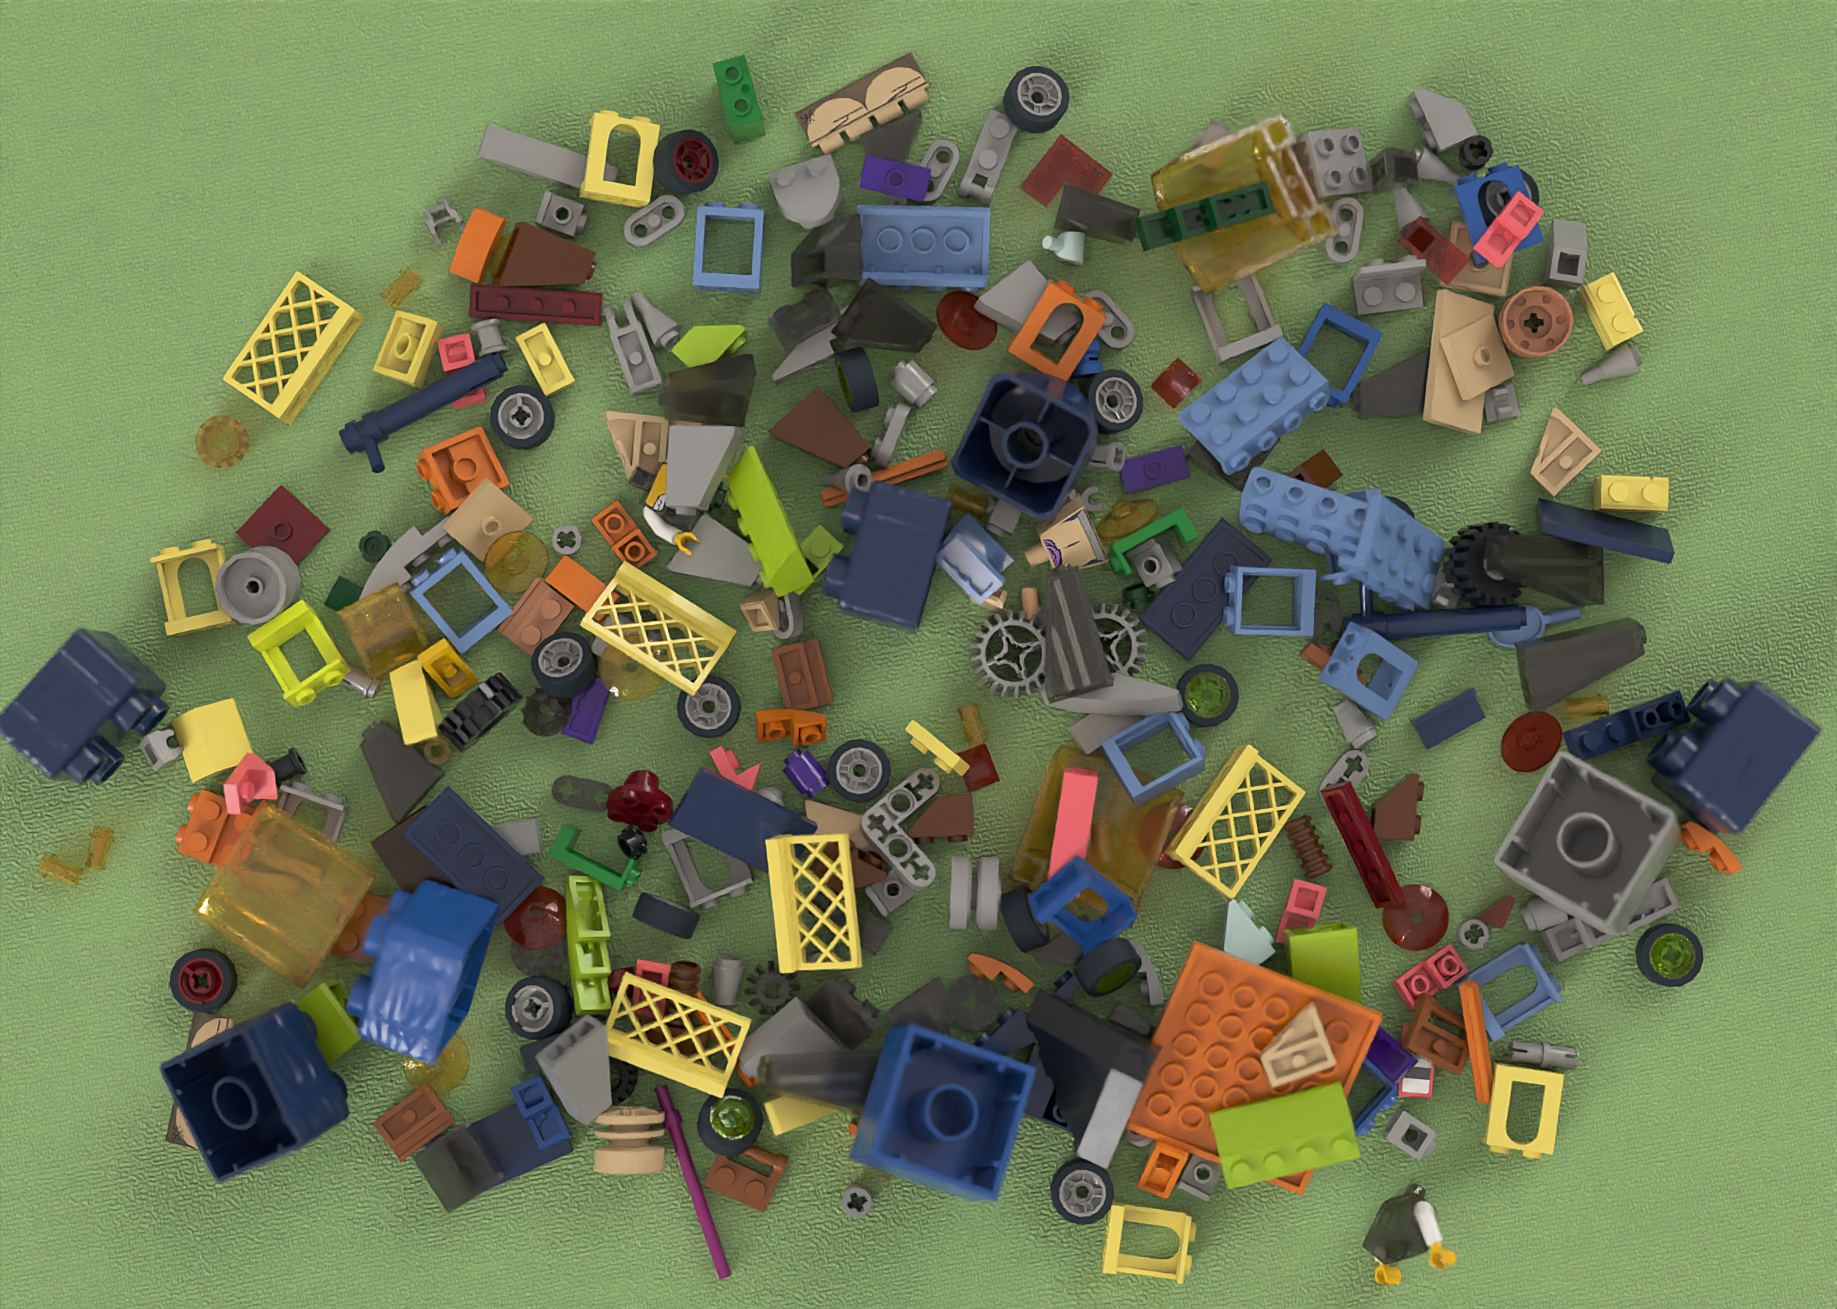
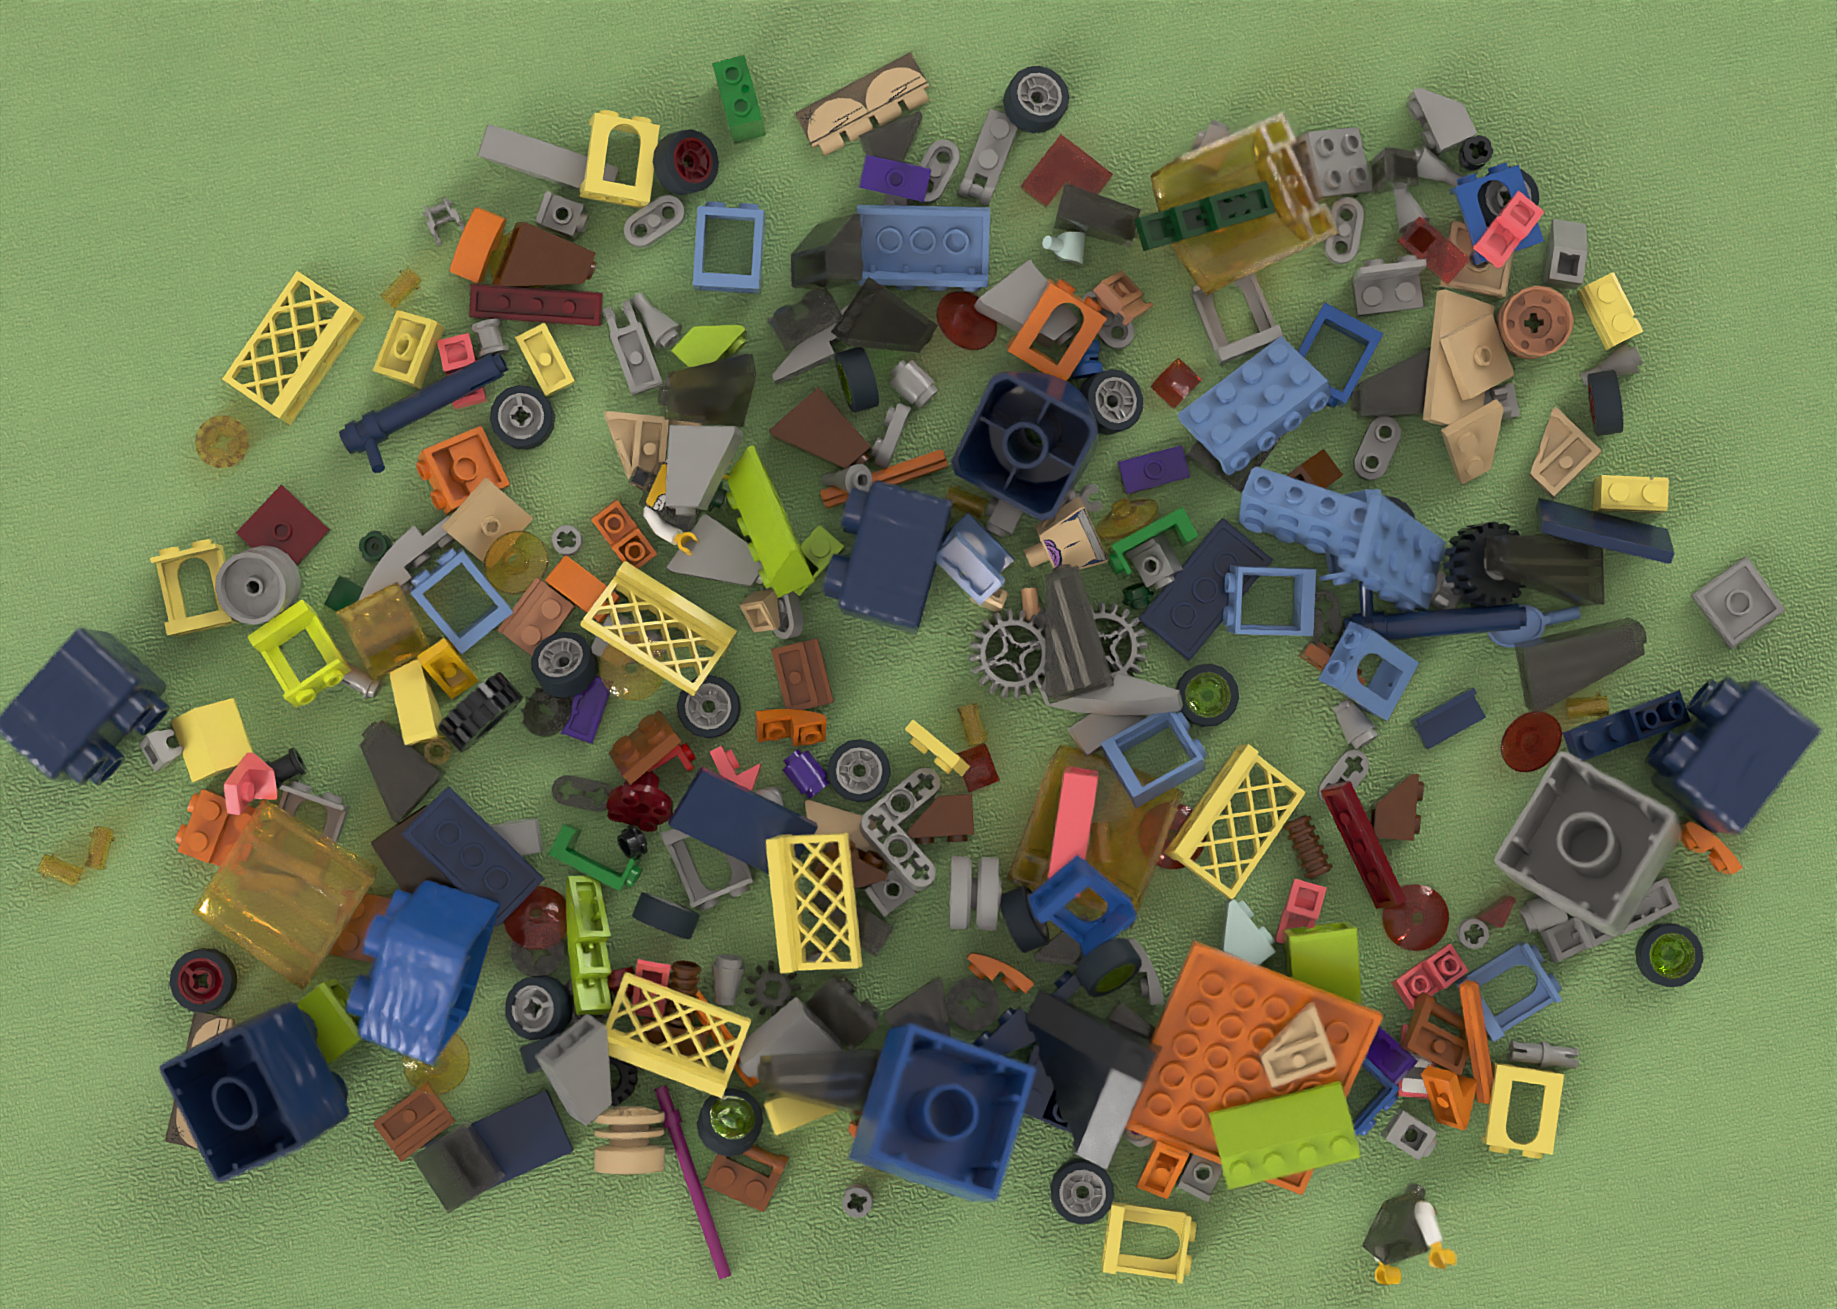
blue slope [510,1074,573,1151] -> none
light grey slope [768,153,844,228] -> none
light grey bush [1087,442,1125,472] -> none
none -> dark orange plate [608,710,682,785]
none -> red bracket [648,743,697,773]
none -> nougat plate [1093,270,1154,326]
none -> light grey plate [1353,416,1401,481]
none -> orange slope [1421,1065,1477,1131]
none -> tan wing [1441,399,1504,485]
none -> black wheel [1587,370,1624,436]
none -> light grey plate [1690,556,1785,649]

